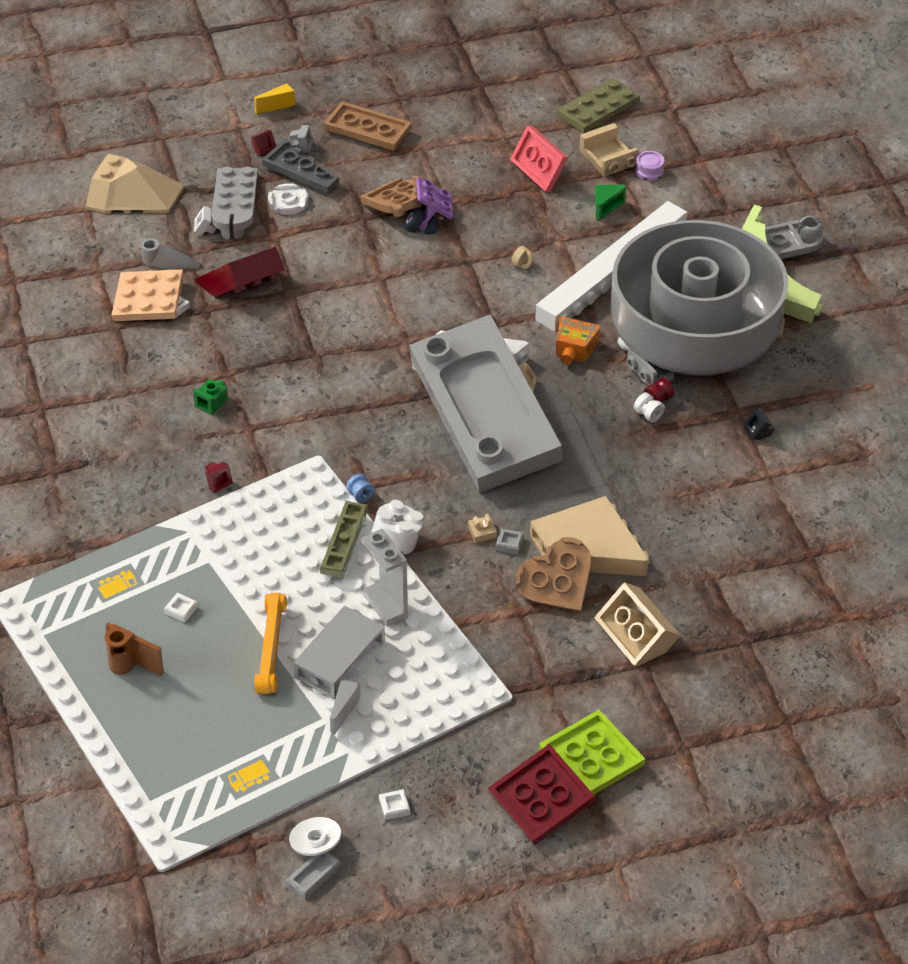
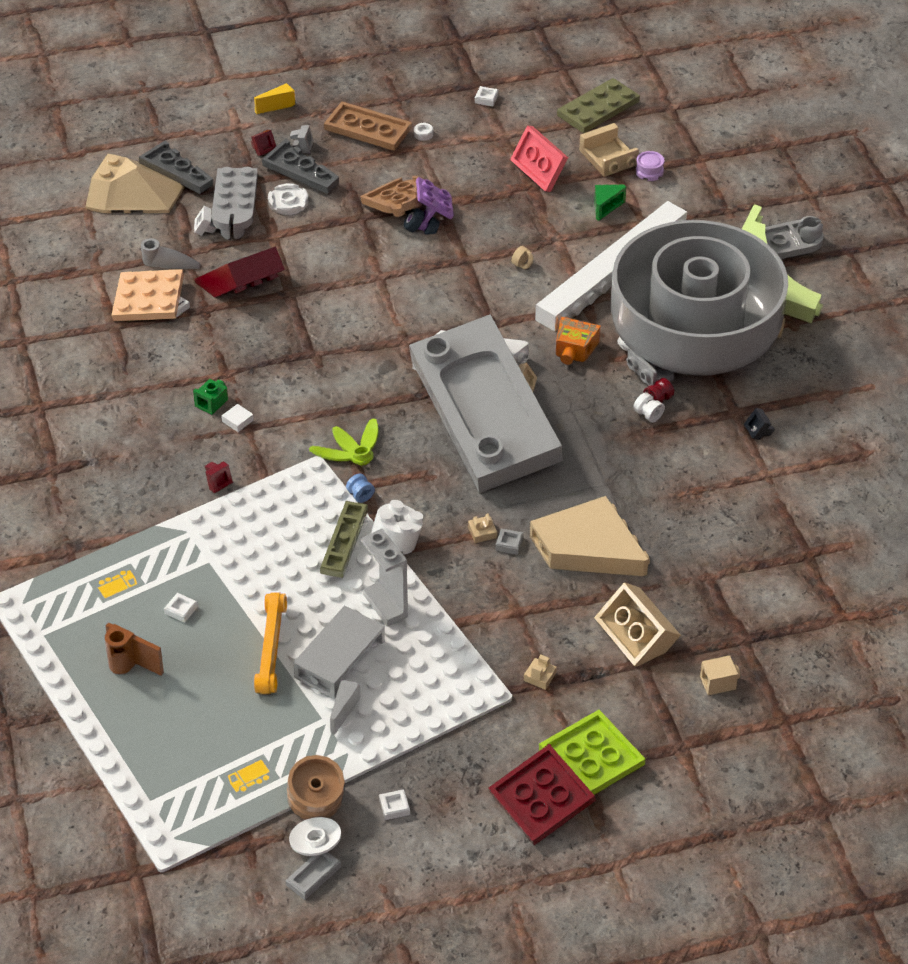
medium nougat plate [516,537,592,612] -> none
none -> dark grey wing [139,141,213,194]
none -> white tile [222,404,254,432]
none -> medium nougat wheel [287,755,345,820]
none -> lime plant [309,419,379,465]
none -> white tile [414,123,433,141]
none -> white tile [475,86,499,106]
none -> tan tile [524,655,557,690]
none -> tan brick [700,656,740,695]

